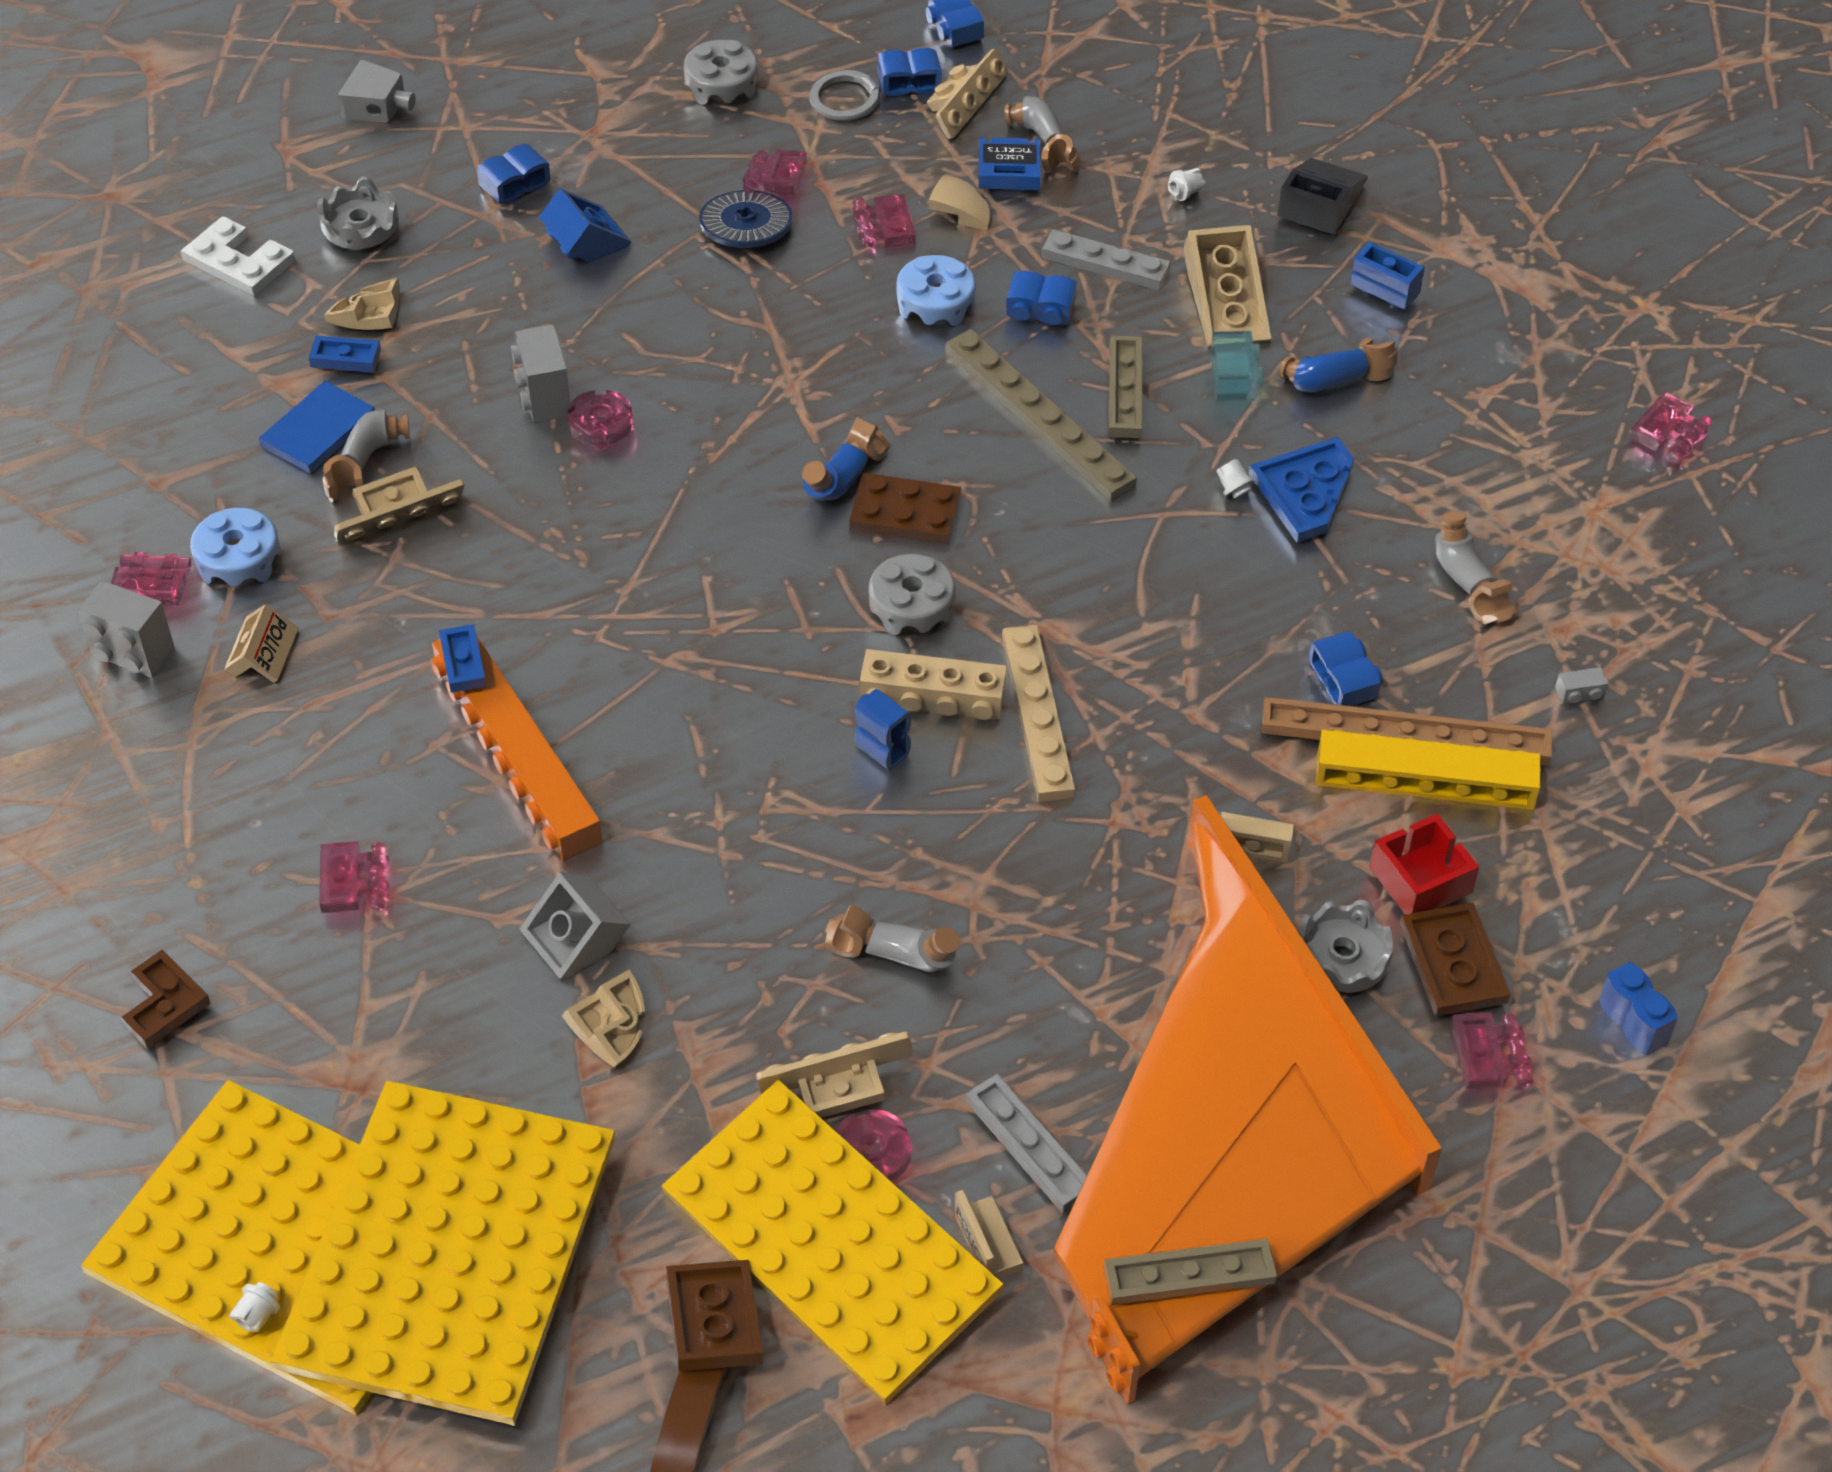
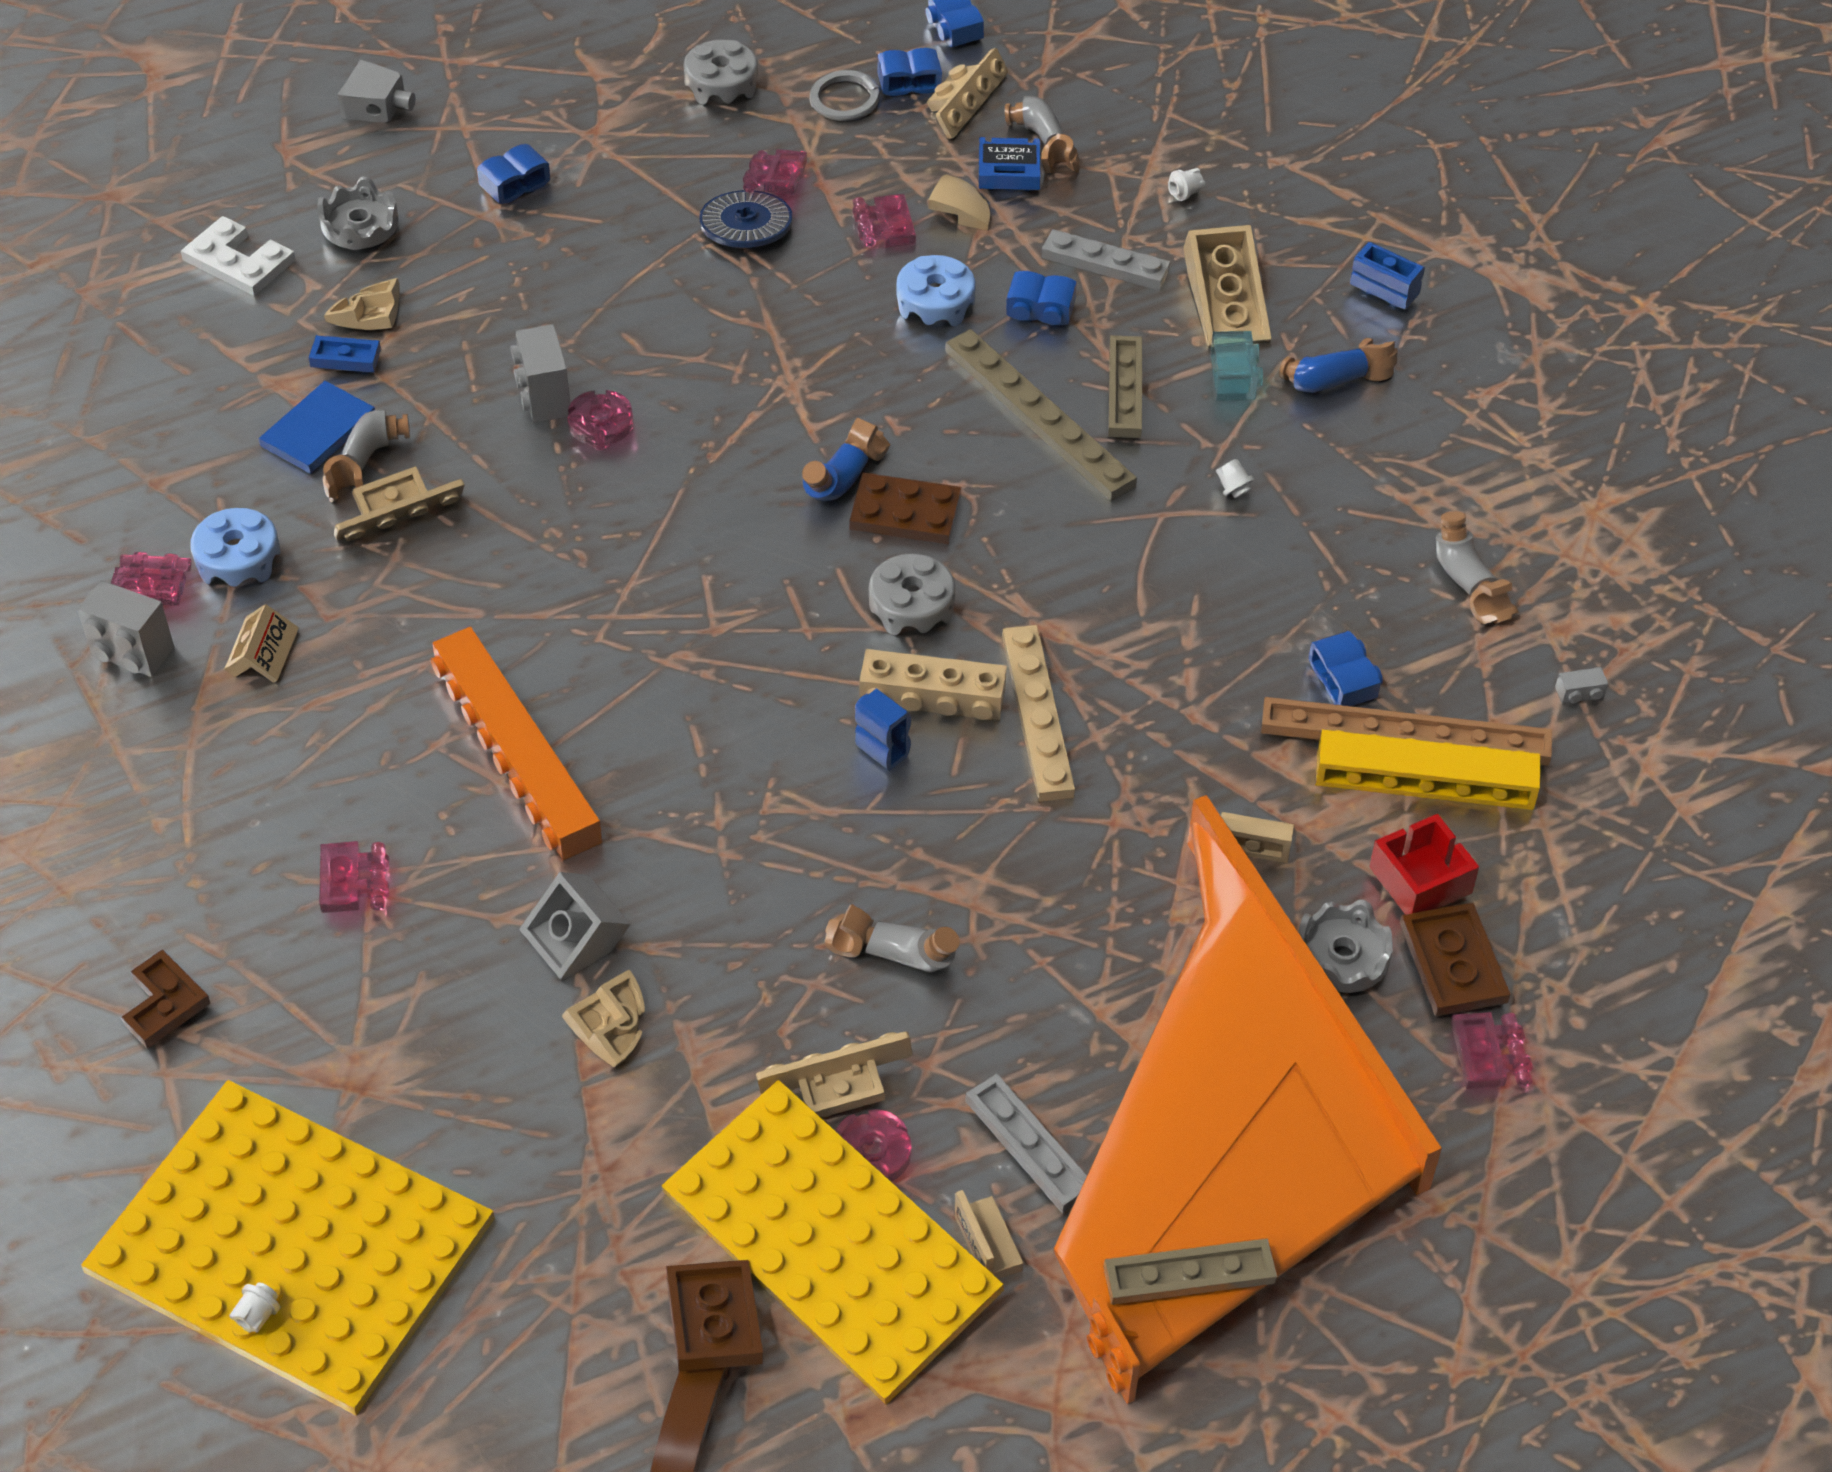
yellow plate [270,1080,616,1426] -> none
blue plate [439,624,486,693] -> none
blue slope [539,188,632,262] -> none
blue plate [1249,437,1354,542] -> none
black slope [1277,158,1368,234] -> none
blue brick [1599,962,1678,1055] -> none
clear pink plate [1629,392,1711,463] -> none

